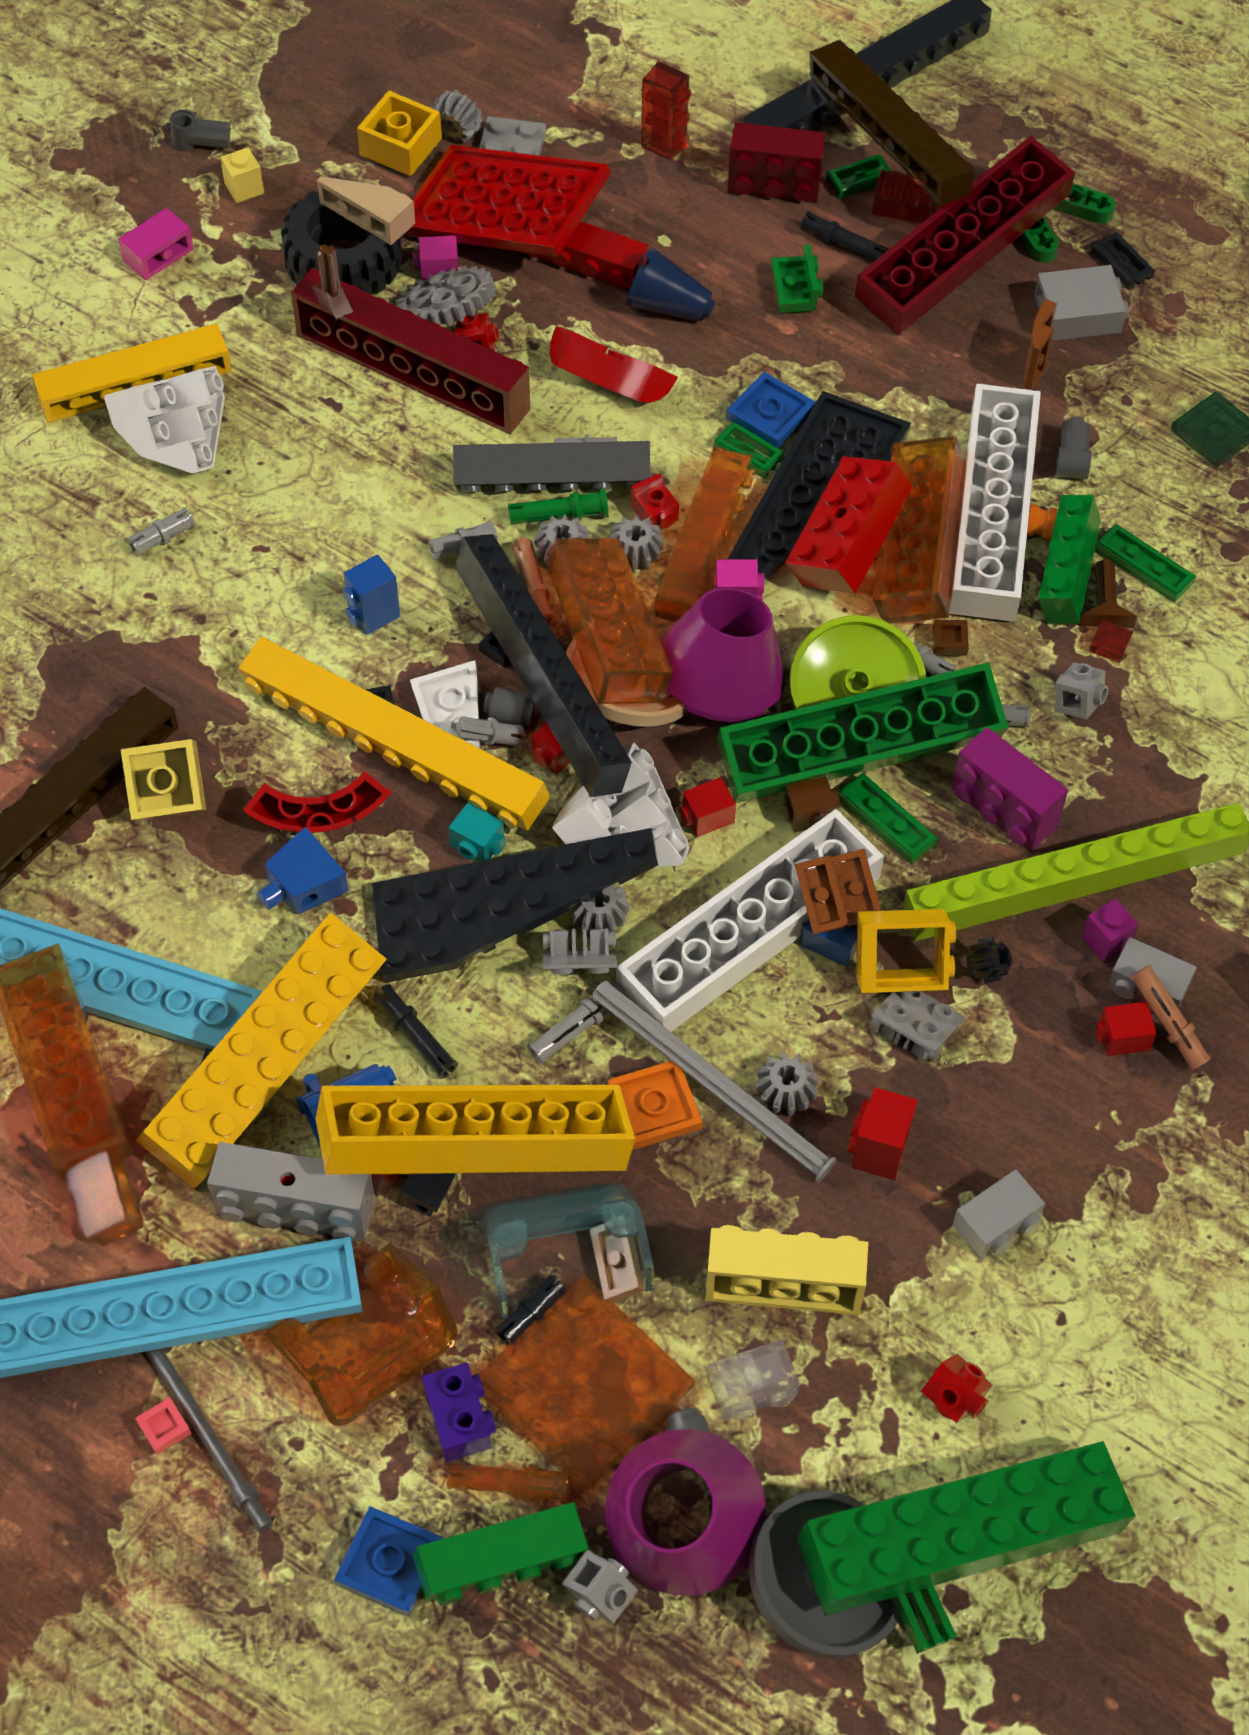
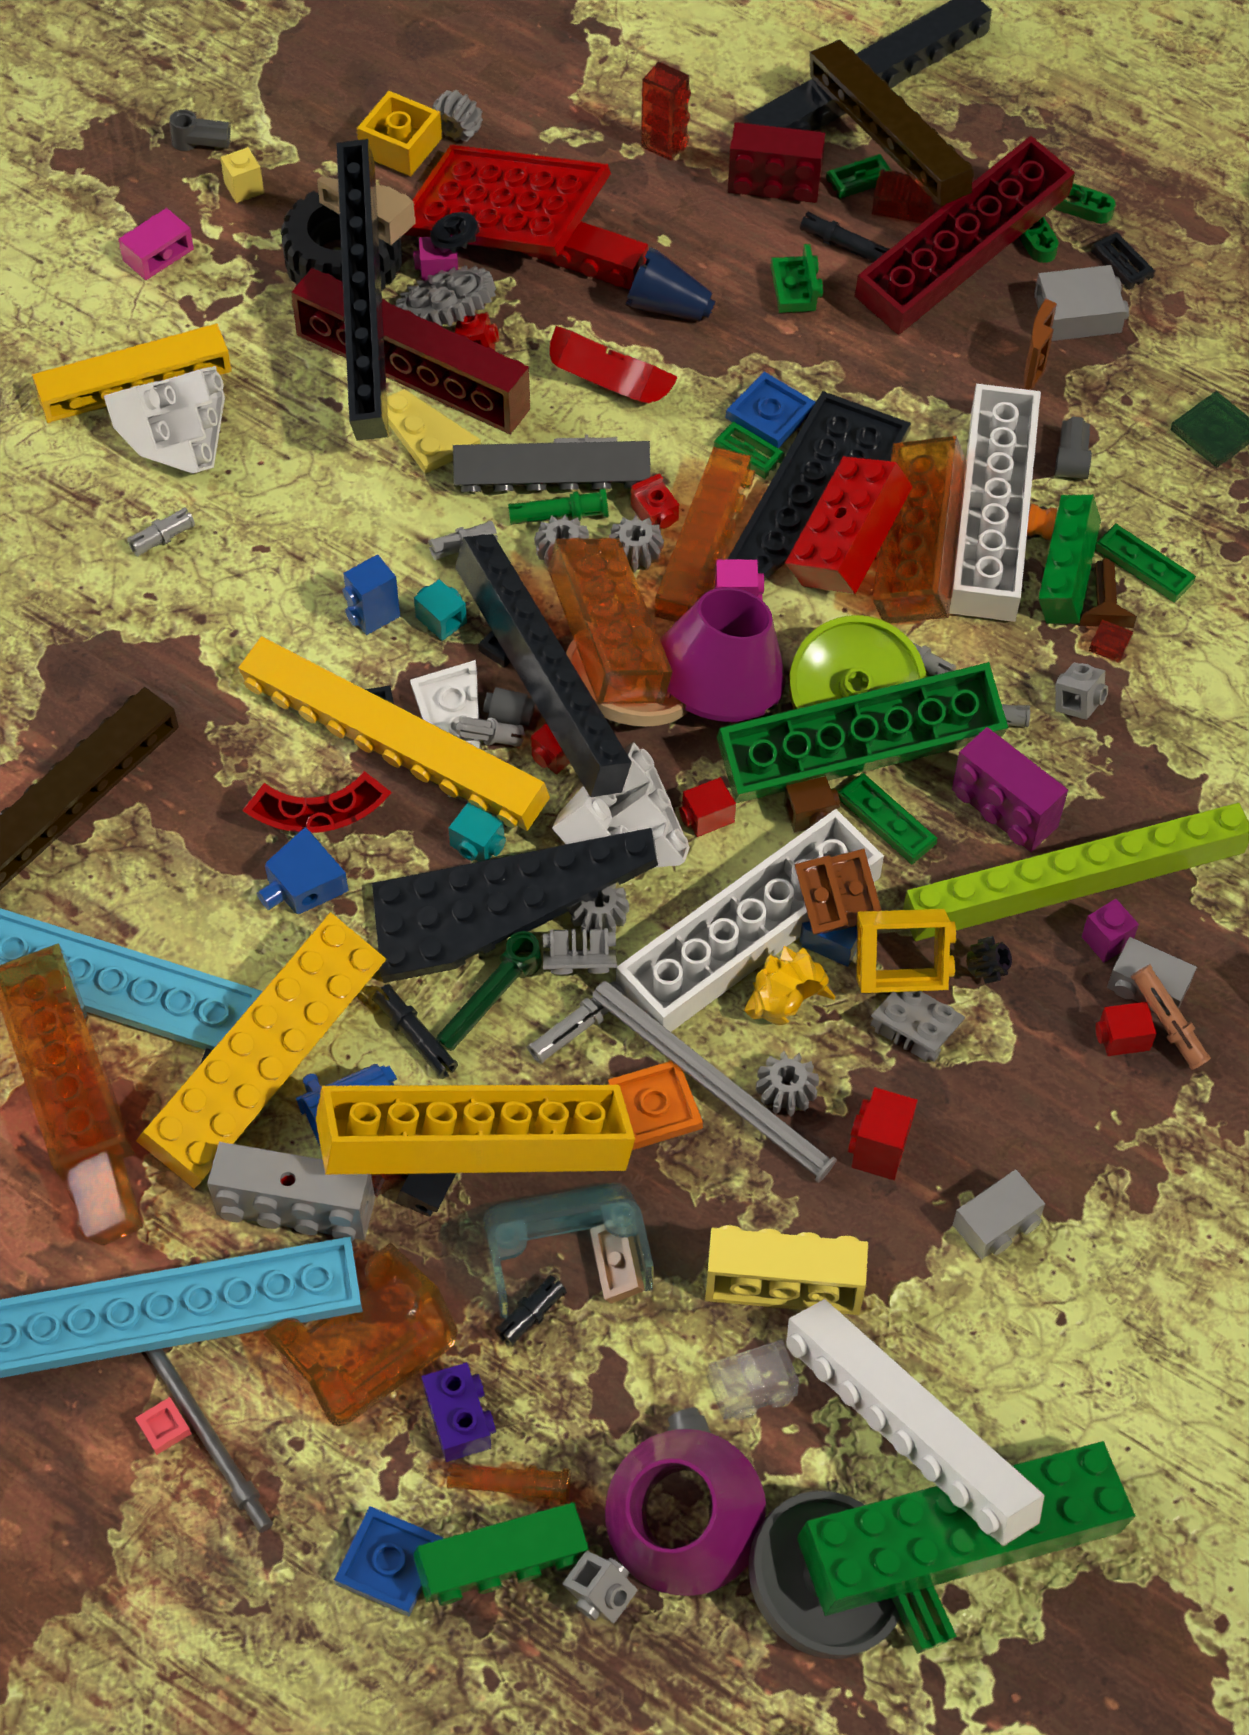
light yellow brick [121,739,206,820] -> none
reddish brown piece [311,244,353,319] -> none
clear orange plate [478,1276,695,1494] -> none
light grey plate [479,116,546,156] -> none
nougat pin [512,537,555,625] -> none
red brick [921,1354,993,1423] -> none
reddish brown plate [932,619,969,656] -> none
none -> black brick [336,139,389,441]
none -> light yellow wing [387,389,481,474]
none -> teal brick [414,579,467,641]
none -> black gear [430,212,480,253]
none -> dark green axle [436,931,542,1051]
none -> yellow hair [744,946,836,1025]
none -> white brick [786,1299,1044,1546]

